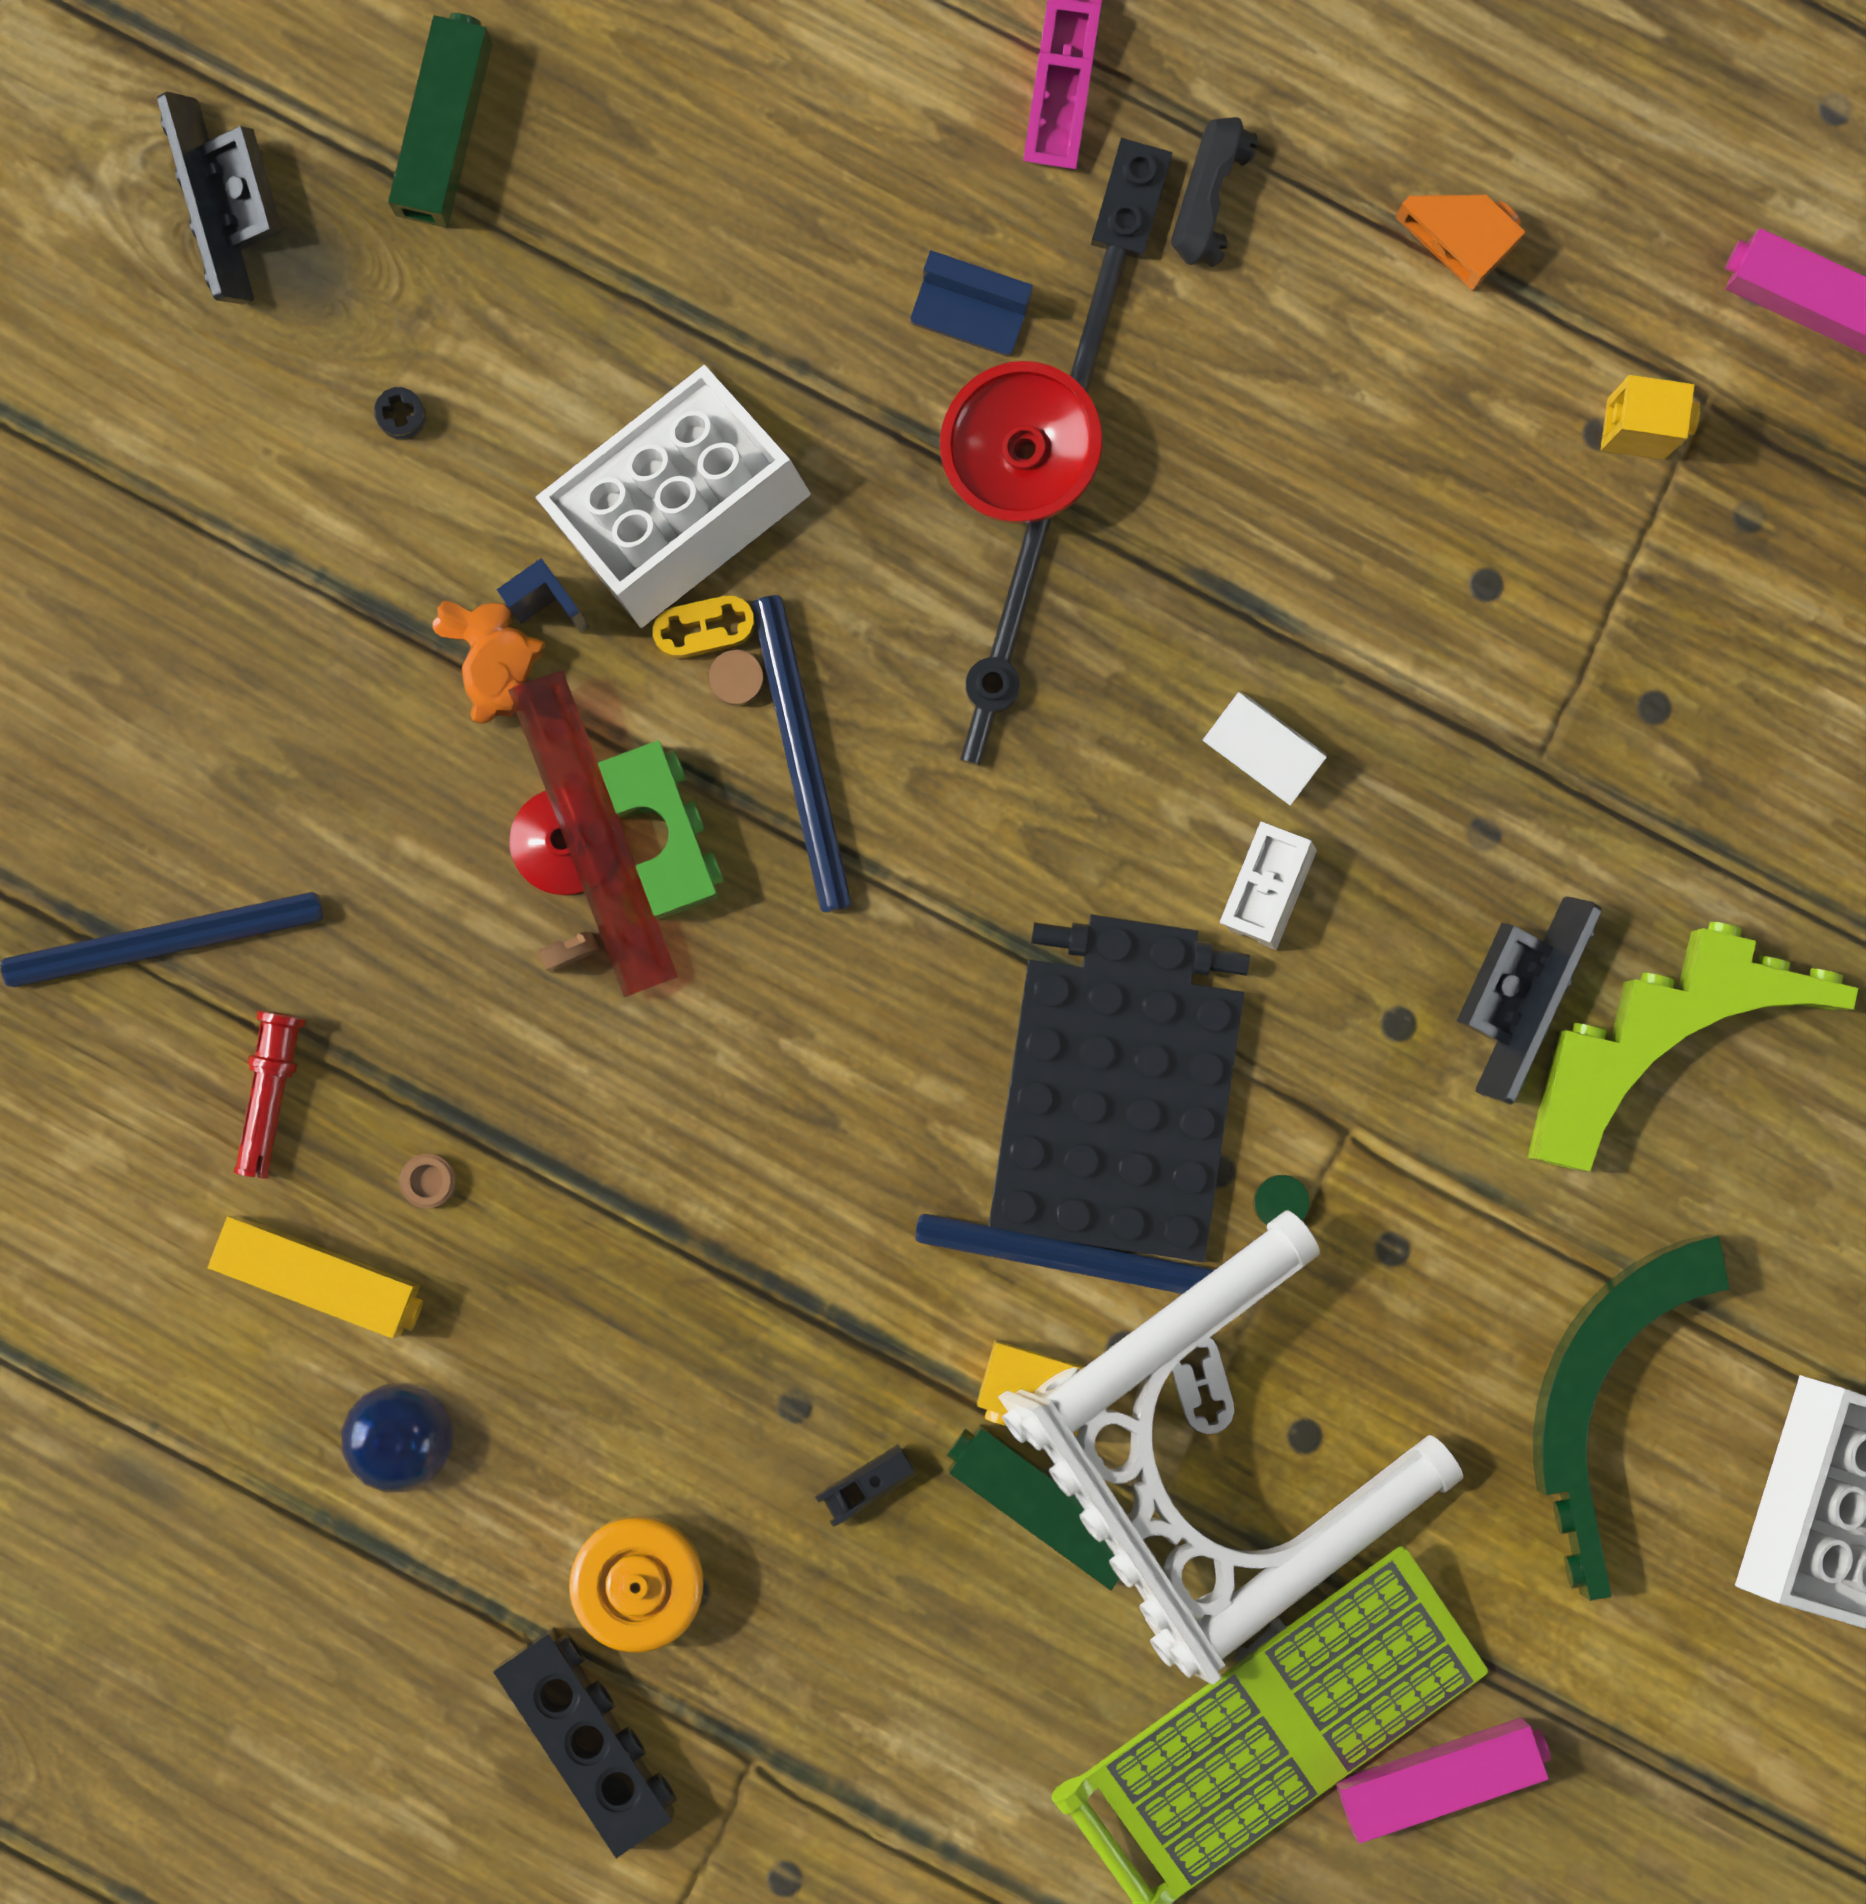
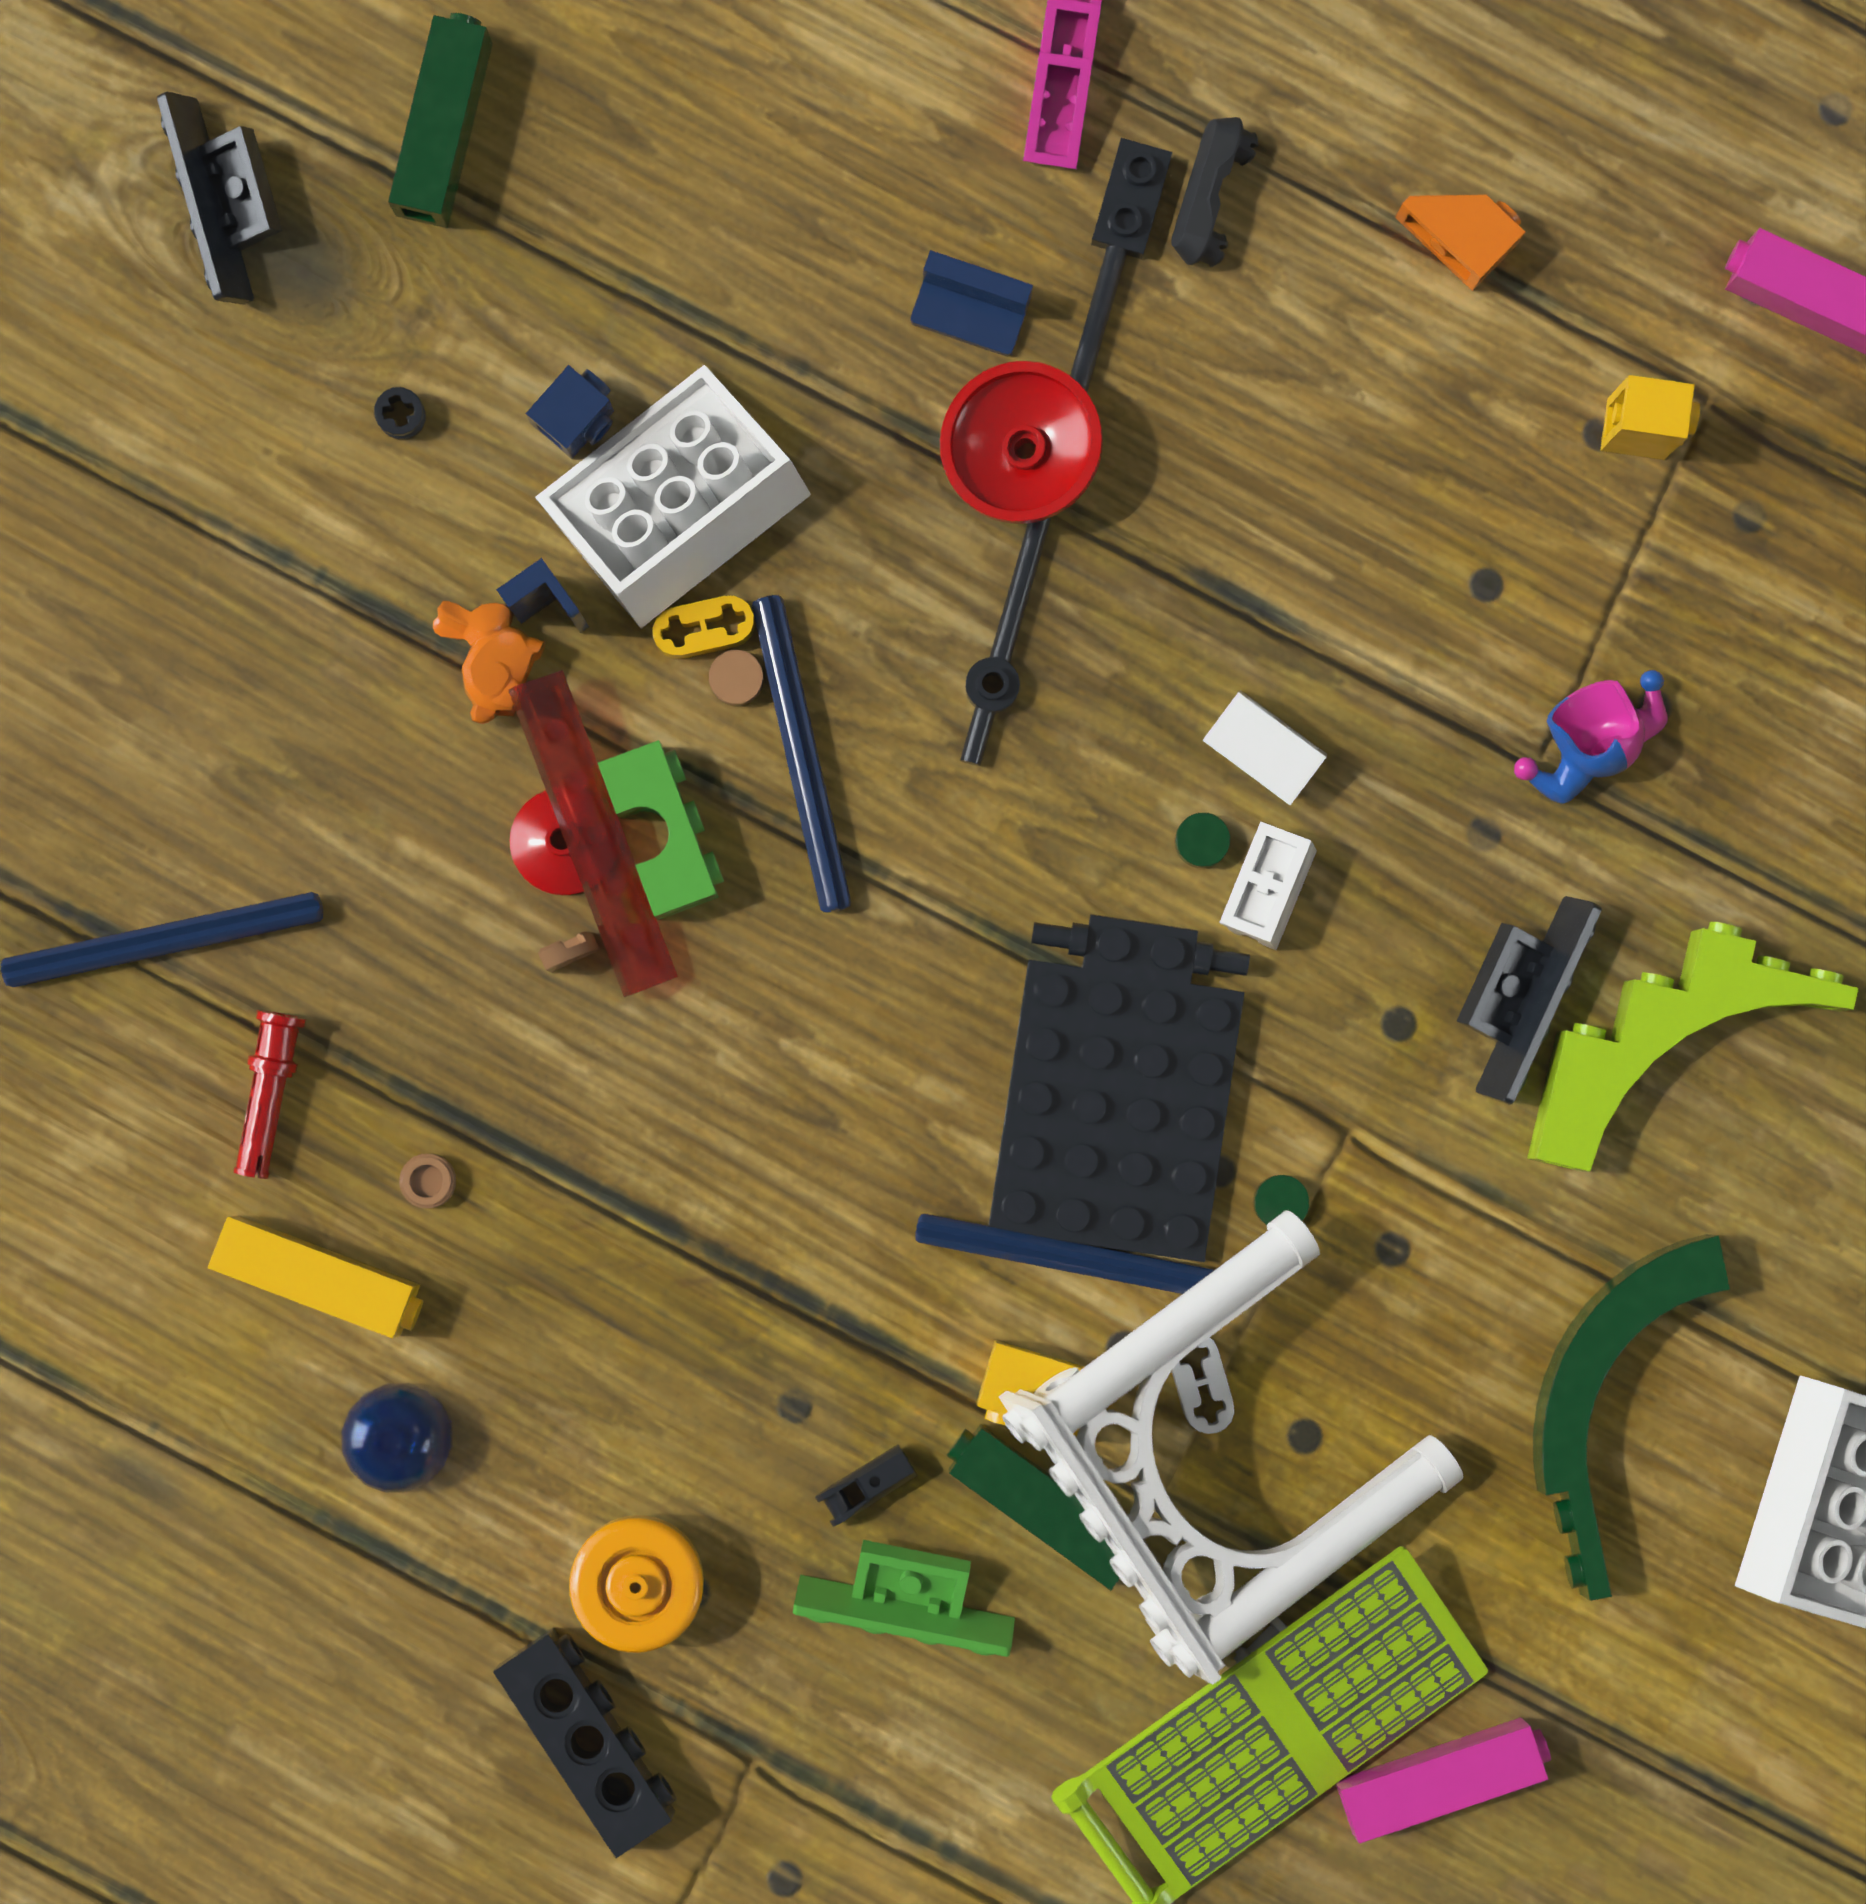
none -> dark blue brick [525,365,614,459]
none -> bright green bracket [793,1540,1015,1657]
none -> dark green tile [1175,812,1230,868]
none -> dark pink piece [1514,670,1668,804]

